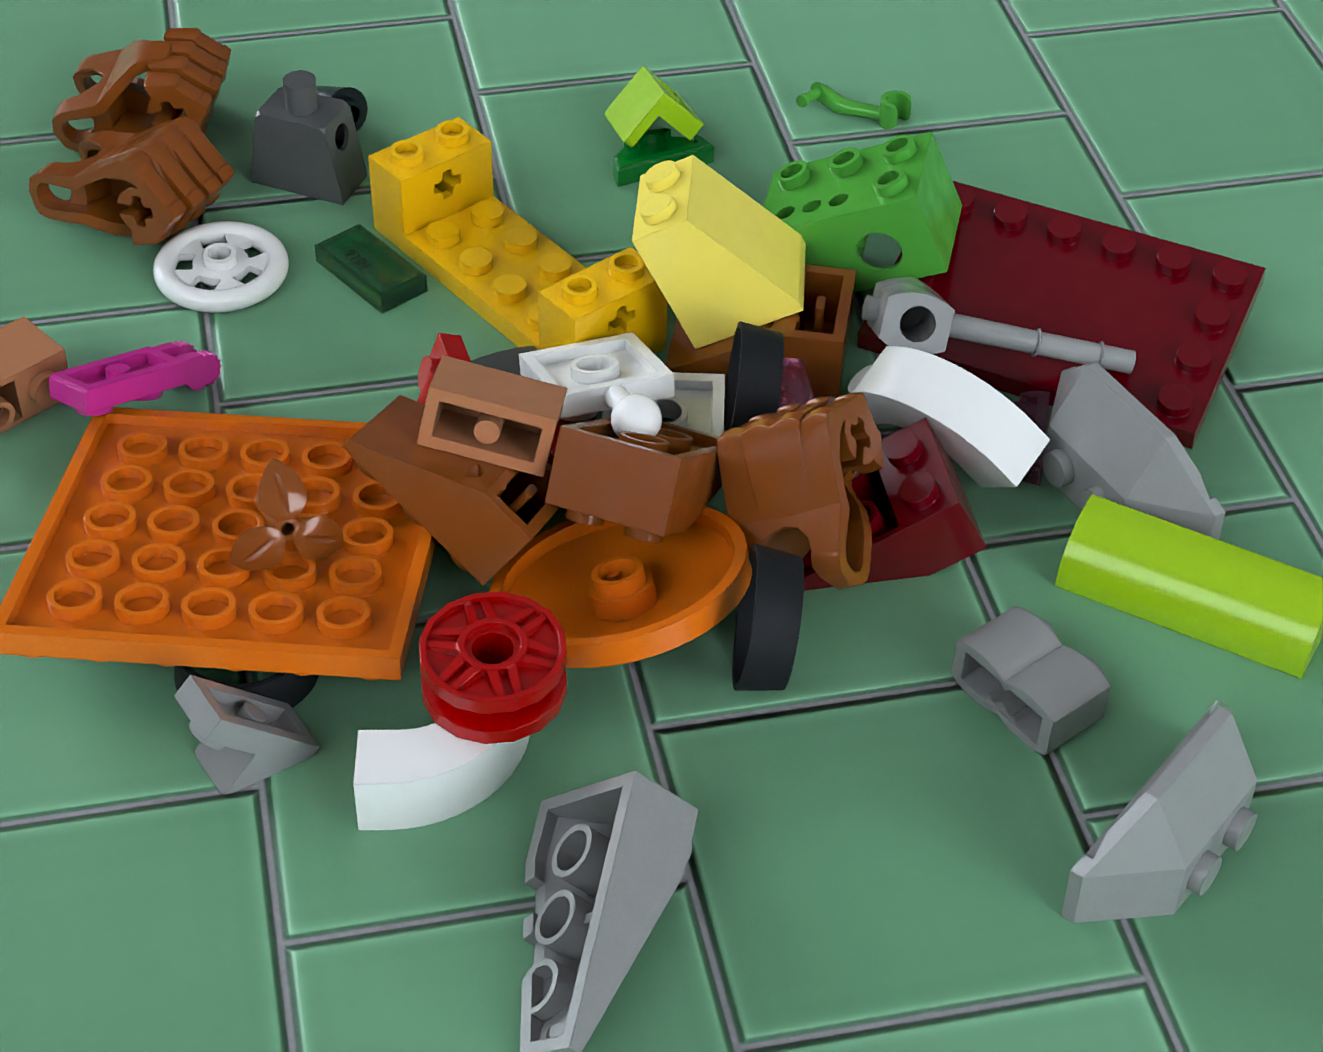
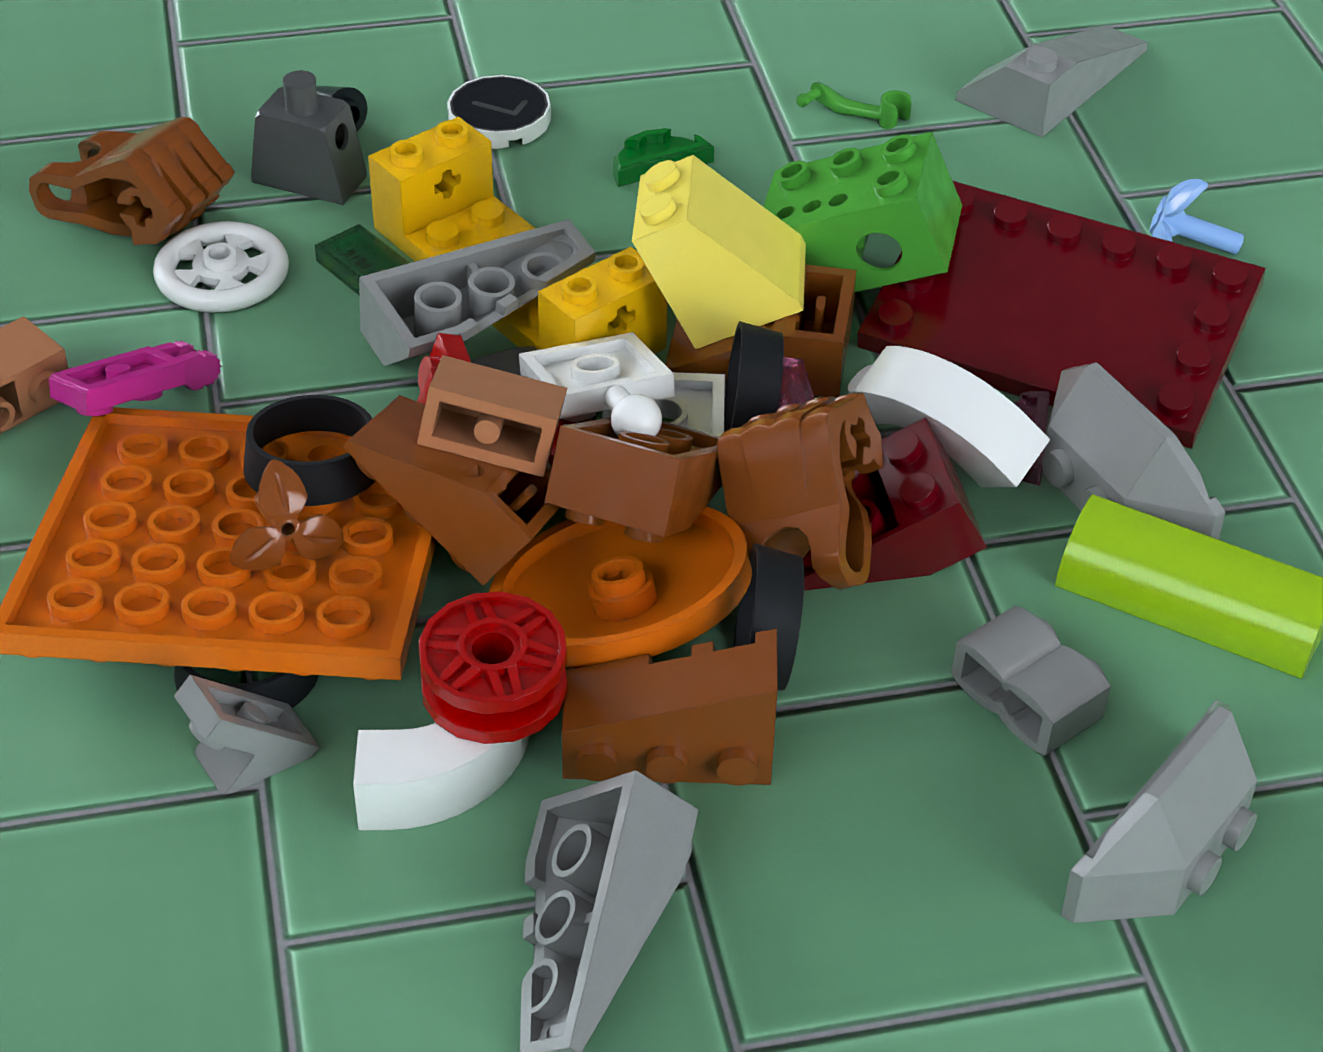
dark orange piece [52,28,231,152] -> none
lime panel [604,66,704,148] -> none
light grey piece [862,276,1136,374] -> none
none -> black tyre [243,395,375,506]
none -> light grey wedge [359,219,596,366]
none -> black tile [447,75,551,149]
none -> dark orange wedge [562,628,778,786]
none -> light grey wedge [955,25,1148,137]
none -> light blue plant [1149,179,1244,255]

